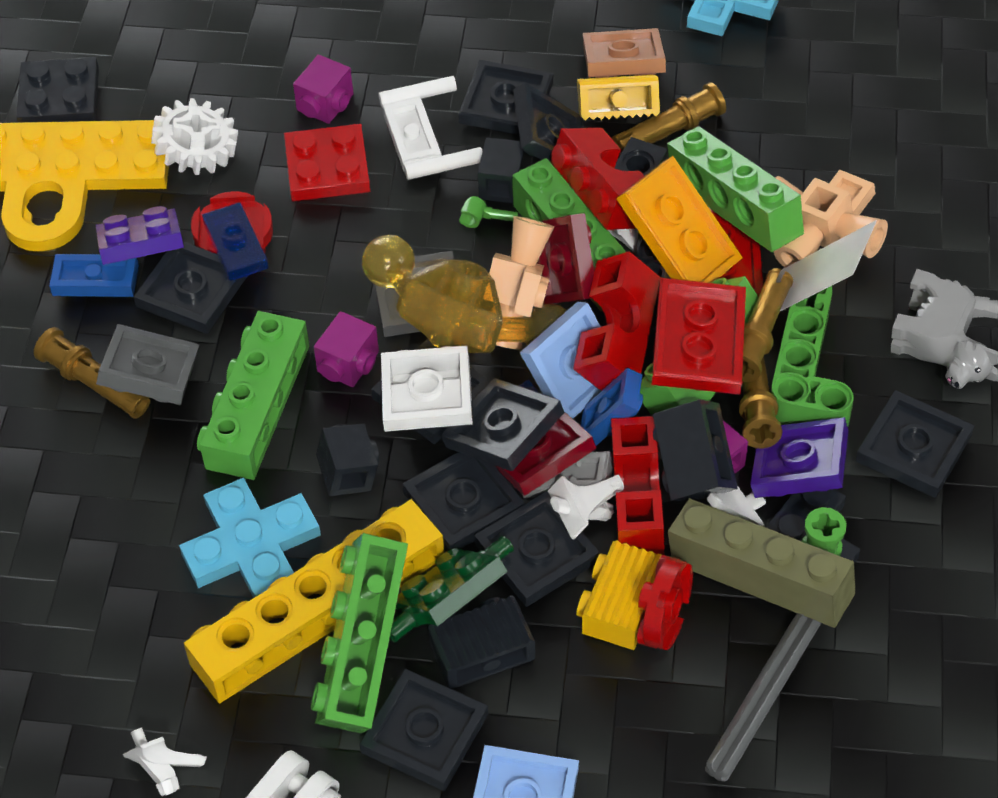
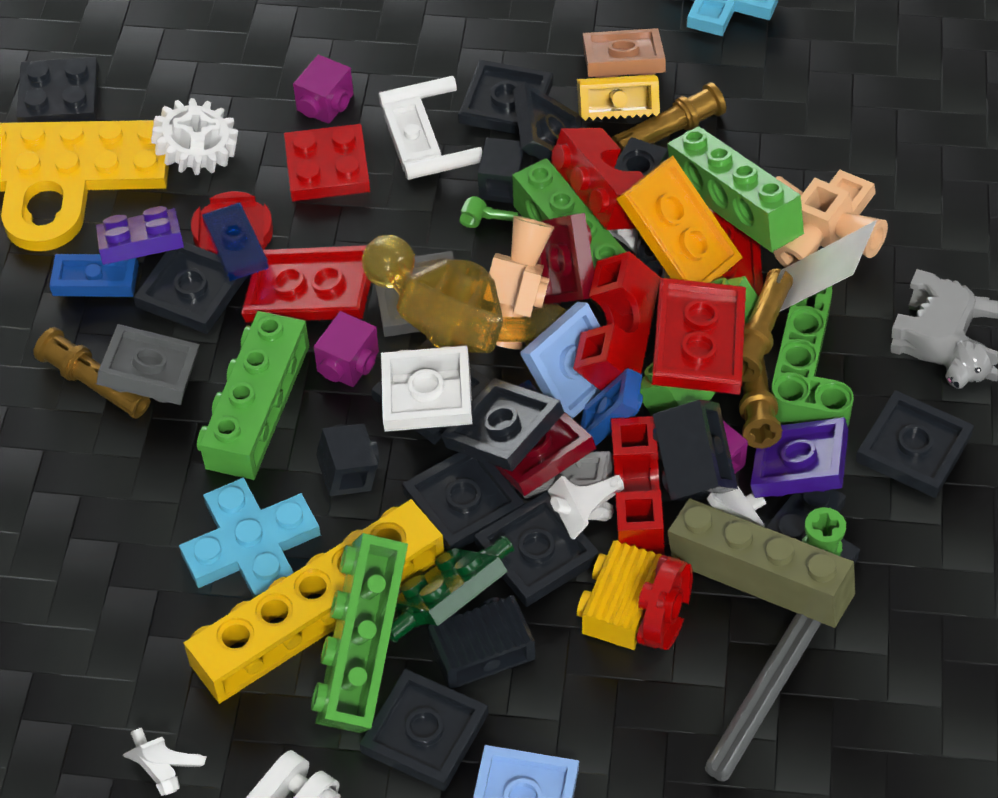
none -> red tile [241,245,377,322]

